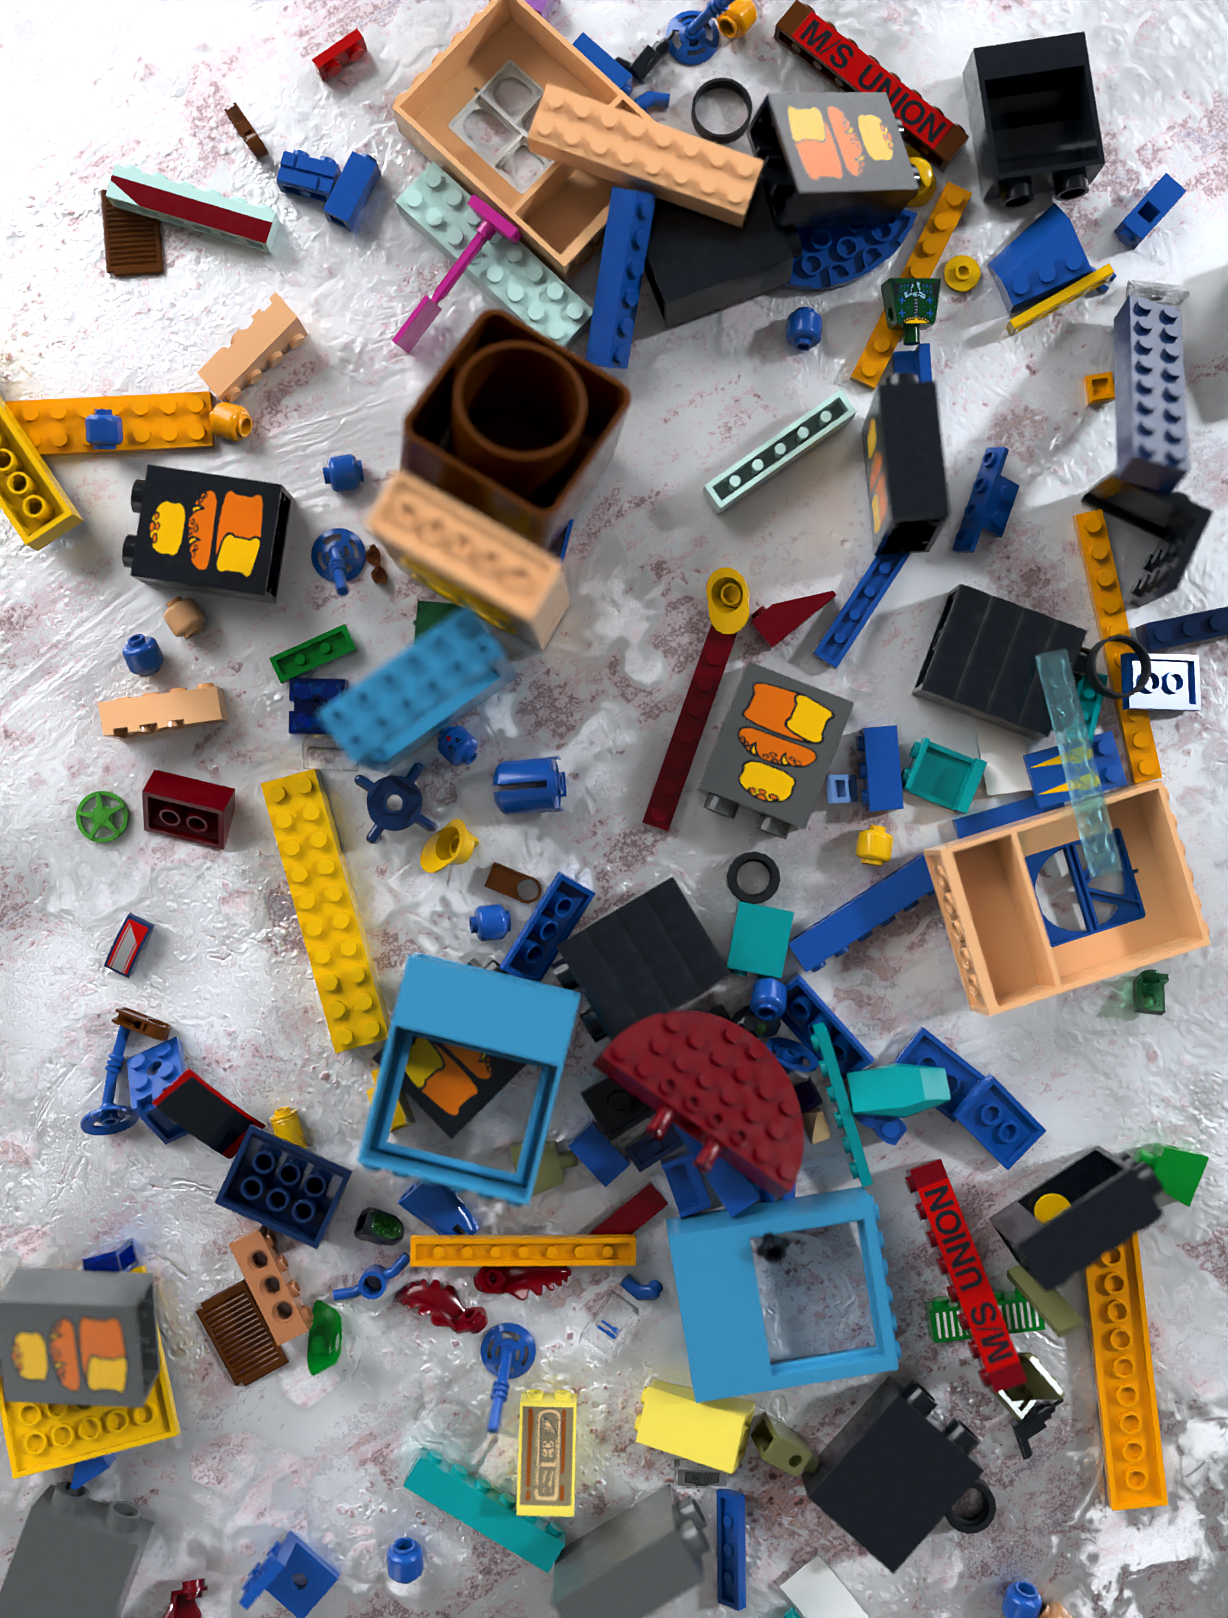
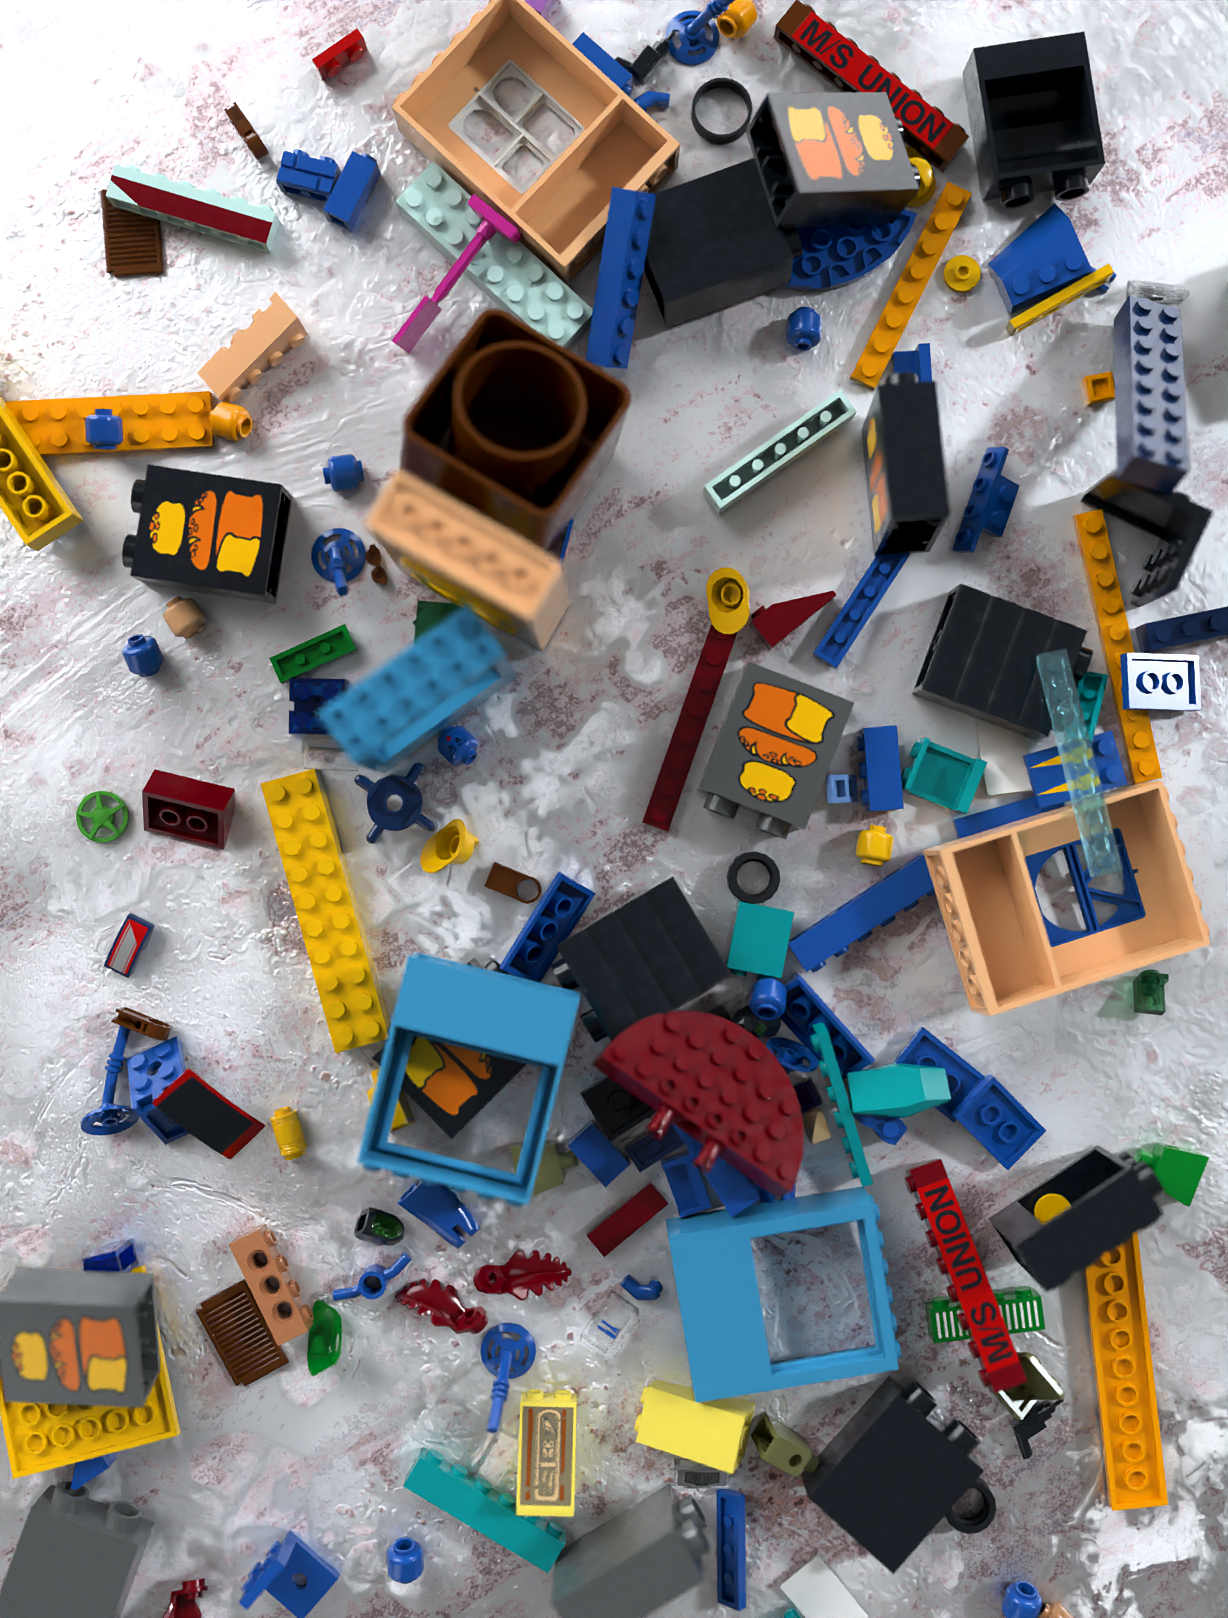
light nougat wedge [98,683,228,740] -> none
dark blue slope [214,1124,353,1249] -> none
light orange plate [410,1234,636,1267] -> none
blue head [469,904,511,942] -> none
blue cylinder [493,756,567,815] -> none
light nougat brick [527,83,764,228] -> none
black plate [756,1232,790,1263] -> none
dark green torso [881,278,941,346] -> none
olive tile [1007,1265,1084,1339] -> none
black tyre [1085,635,1152,699] -> none
blue brick [1114,173,1186,249] -> none

